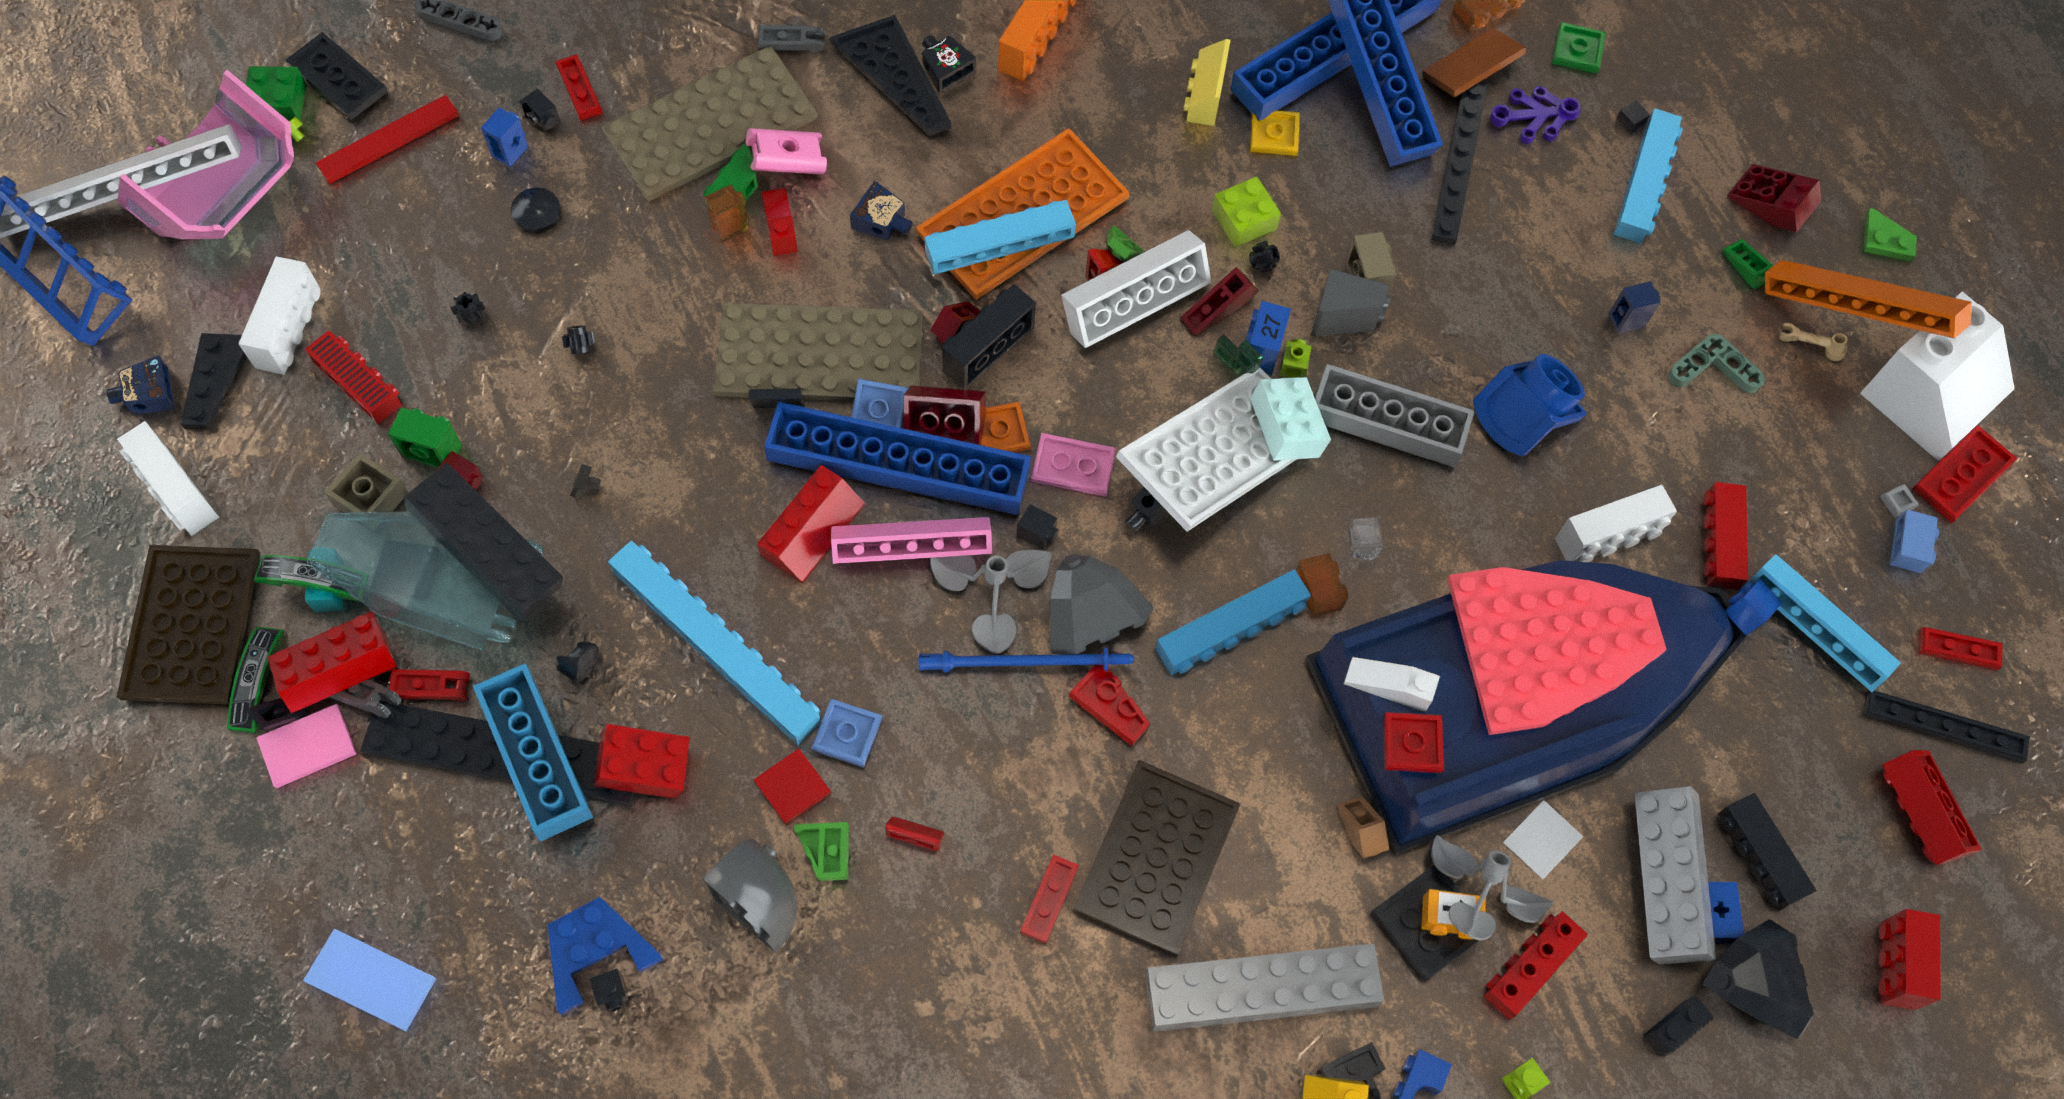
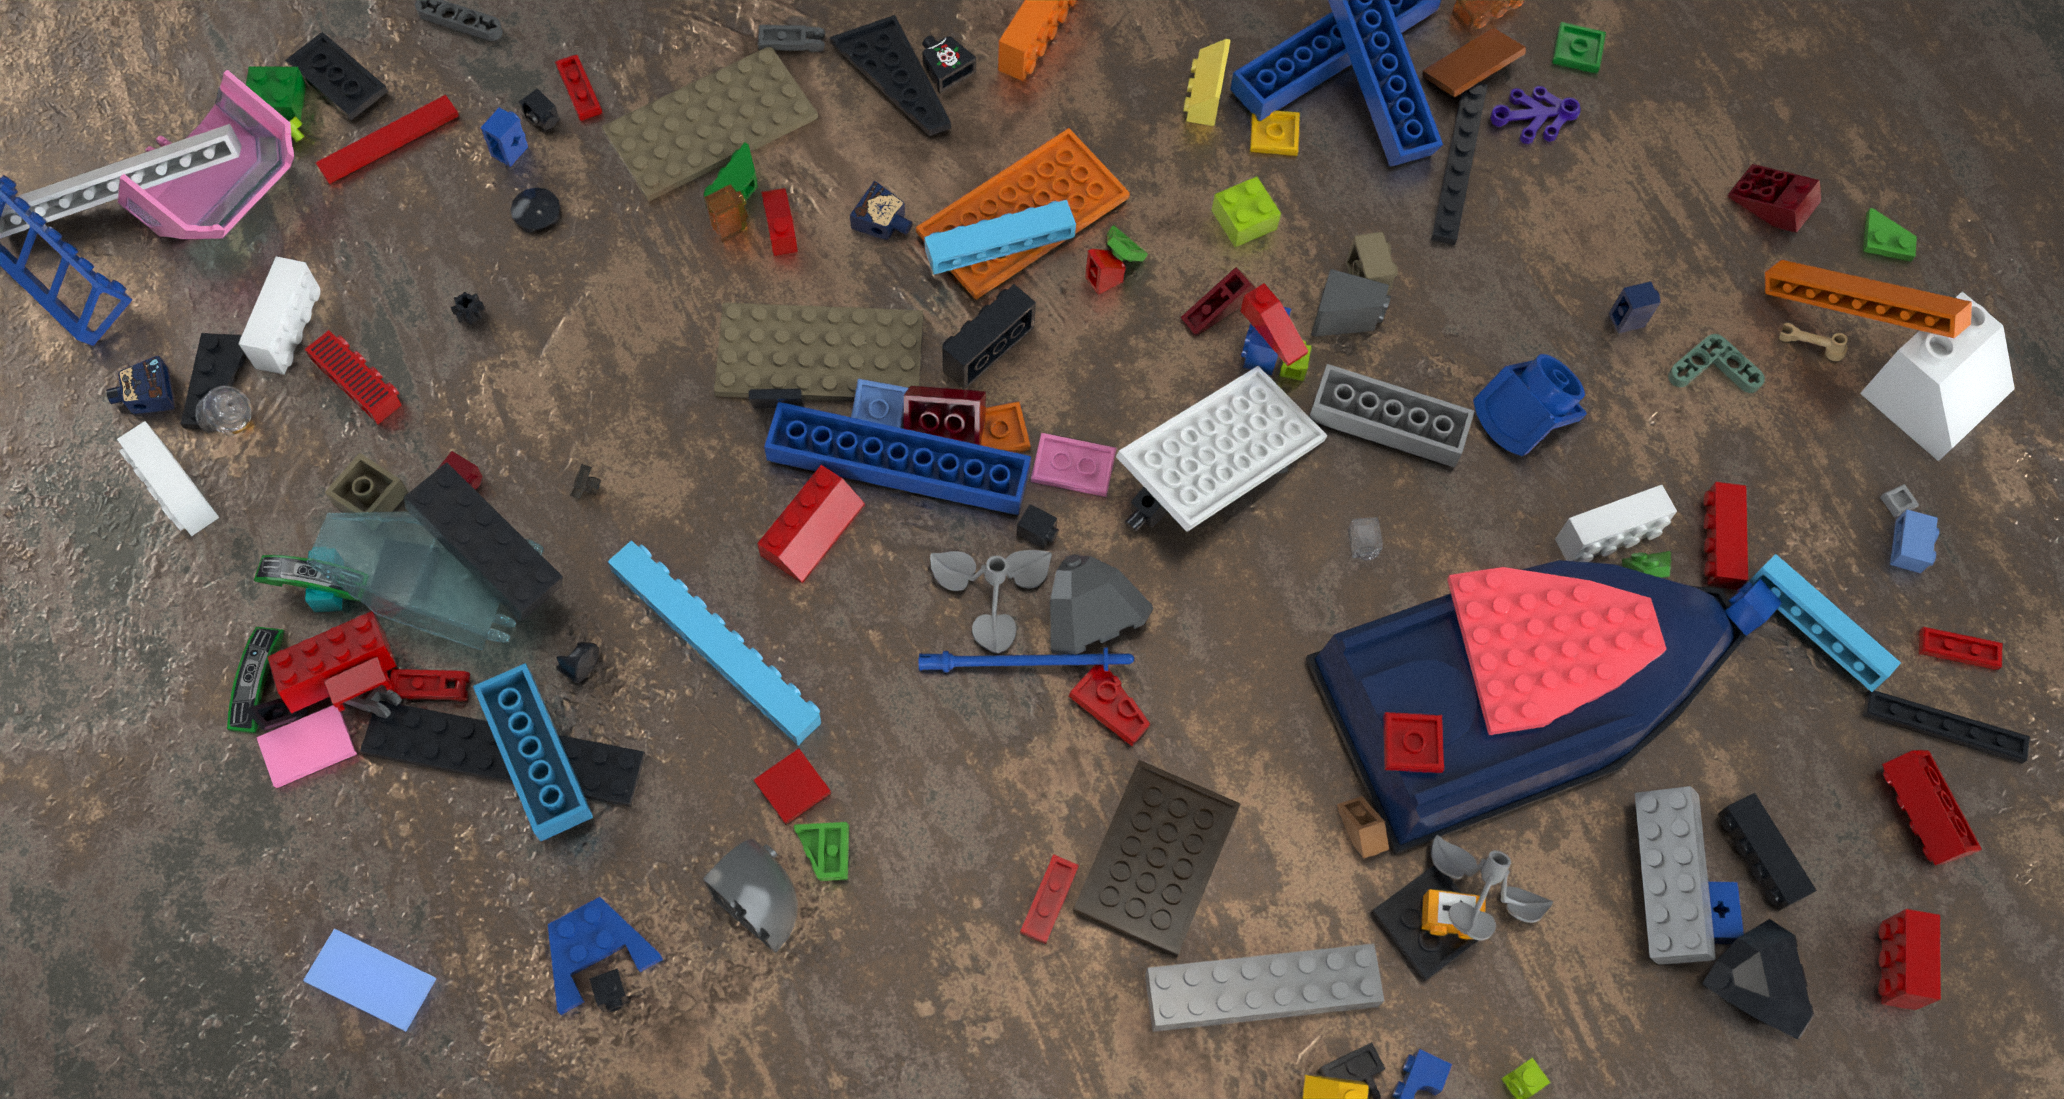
dark brown plate [116,545,260,704] -> none
green brick [388,407,462,468] -> none
black gear [562,325,595,354] -> none
red brick [593,724,690,799] -> none
bright pink piece [746,128,827,174] -> none
medium blue plate [812,699,882,768] -> none
bright pink brick [831,517,992,564] -> none
red slope [885,816,944,851] -> none
dark red slope [930,301,980,344] -> none
white brick [1061,230,1212,348] -> none
dark azure brick [1155,569,1311,675] -> none
clear green tile [1214,334,1263,374] -> none
black gear [1249,241,1280,273] -> none
light aqua brick [1250,377,1331,460] -> none
clear orange brick [1296,553,1348,617] -> none
white slope [1344,657,1440,712] -> none
red brick [1484,911,1588,1021] -> none
white sticker [1503,800,1584,879] -> none
medium azure brick [1613,108,1683,243] -> none
black piece [1616,100,1650,133] -> none
black brick [1644,995,1713,1057] -> none
green slope [1722,239,1774,289] -> none
red tile [1912,425,2018,523] -> none
none -> clear helmet [195,386,251,437]
none -> red hinge [324,657,392,712]
none -> red slope [1240,283,1308,366]
none -> bright green wing [1622,551,1671,578]

